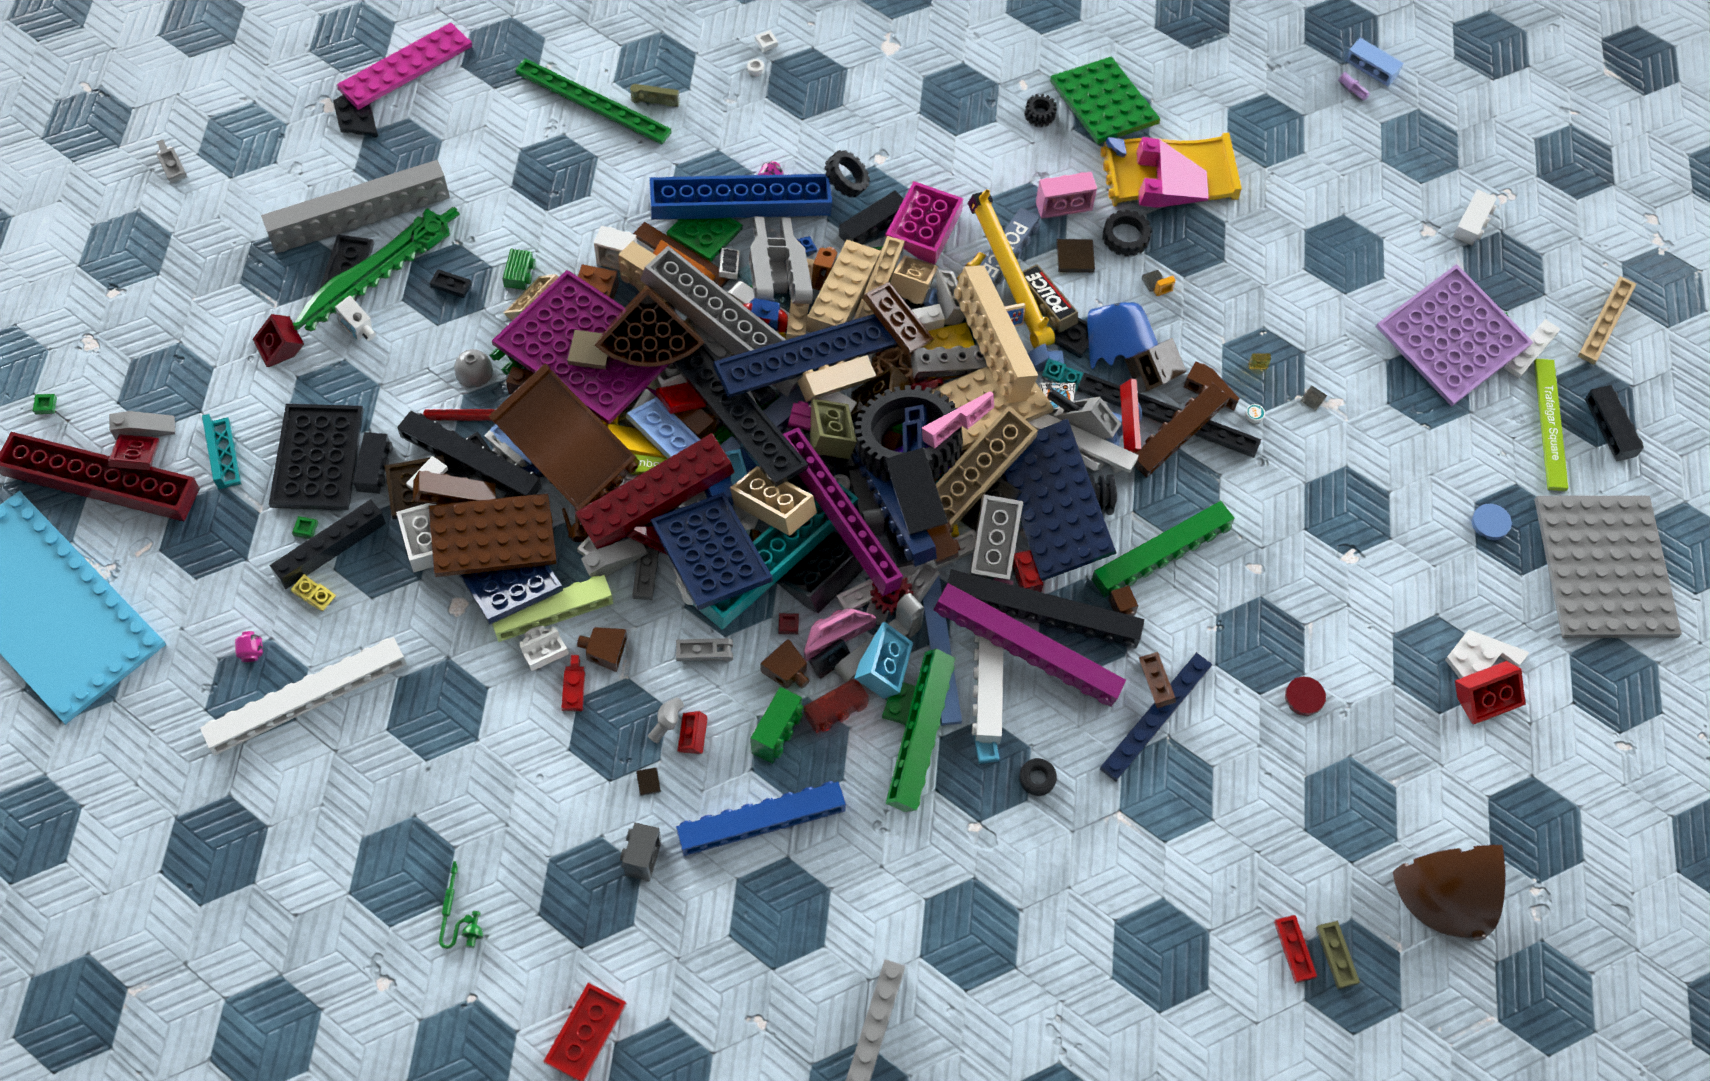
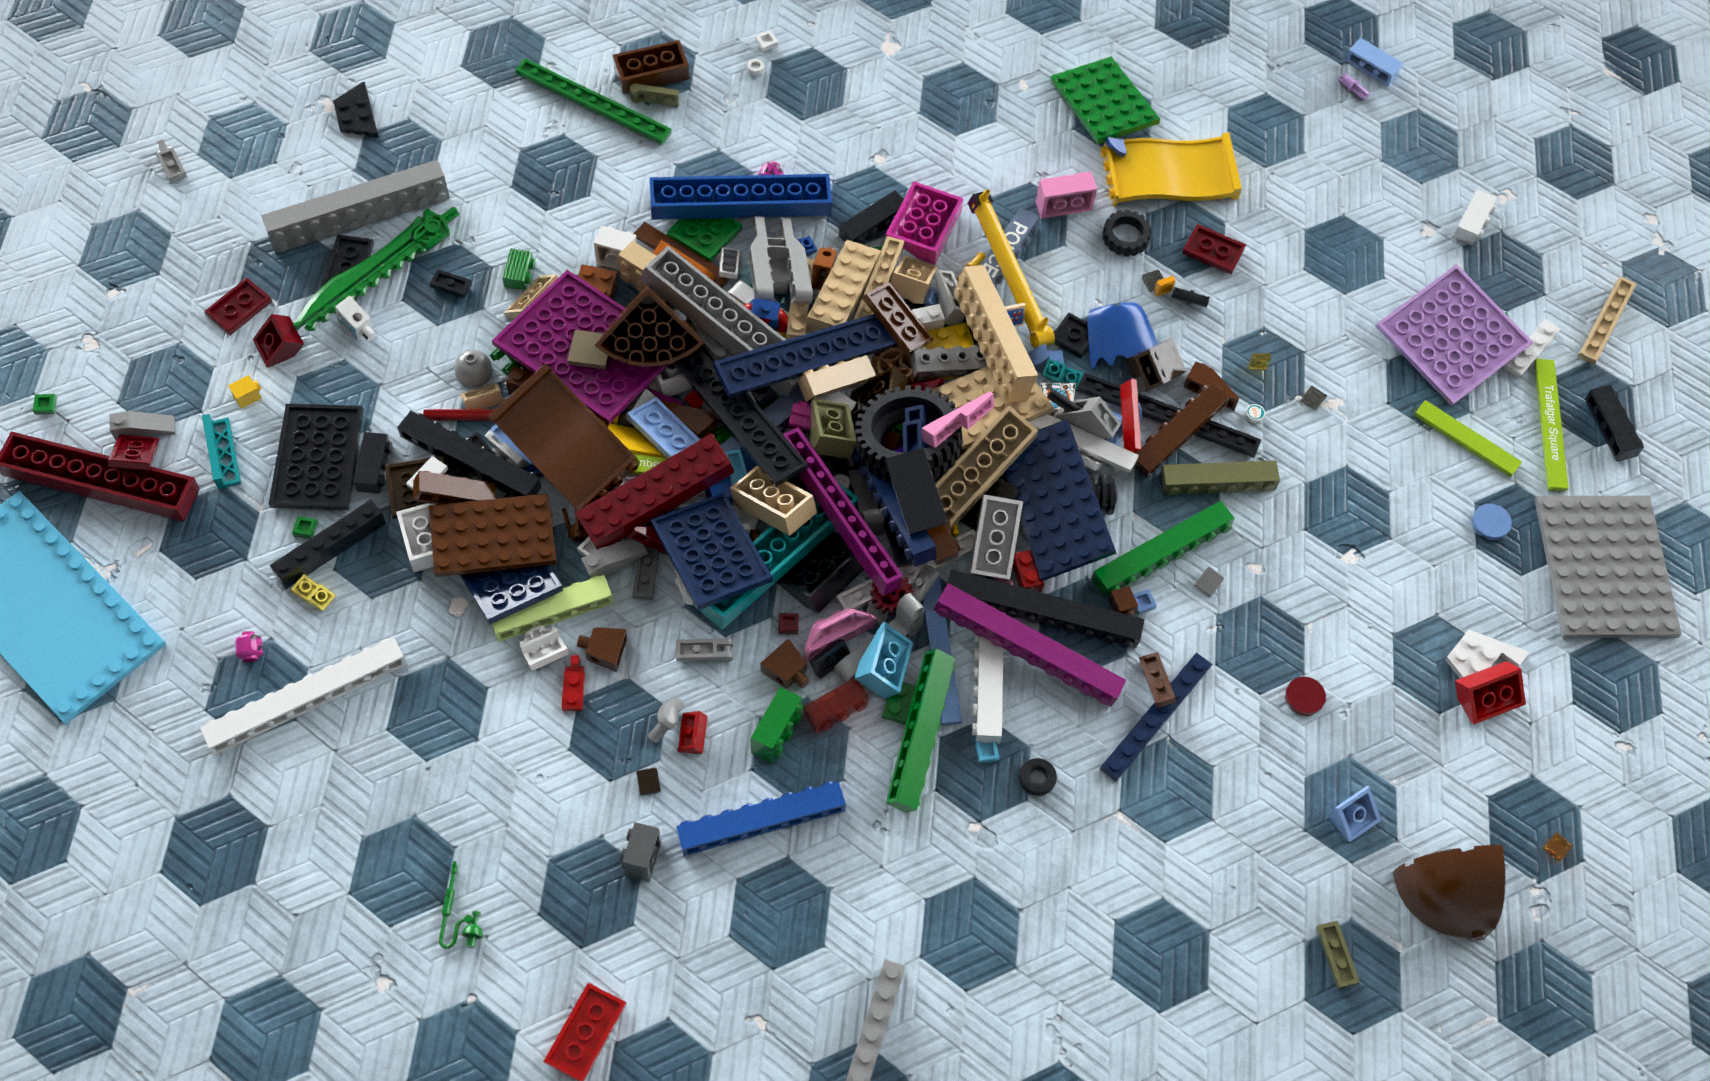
dark pink plate [337,22,472,110] -> none
red tile [656,382,706,414] -> none
black tyre [824,150,870,198] -> none
brick [1022,264,1078,333] -> none
black tyre [1024,94,1057,127] -> none
dark brown tile [1056,239,1095,273] -> none
wedge [1137,137,1209,208] -> none
red plate [1274,915,1317,983] -> none
none -> dark red tile [204,277,273,336]
none -> yellow brick [228,375,262,409]
none -> tan slope [461,383,504,409]
none -> reddish brown brick [612,40,690,94]
none -> medium blue plate [1133,589,1157,615]
none -> olive brick [1160,460,1280,495]
none -> black pin [1171,287,1210,308]
none -> dark red plate [1182,224,1246,275]
none -> light grey slope [1195,567,1224,597]
none -> light blue slope [1328,786,1381,842]
none -> lime tile [1414,400,1522,478]
none -> clear orange tile [1543,832,1574,862]

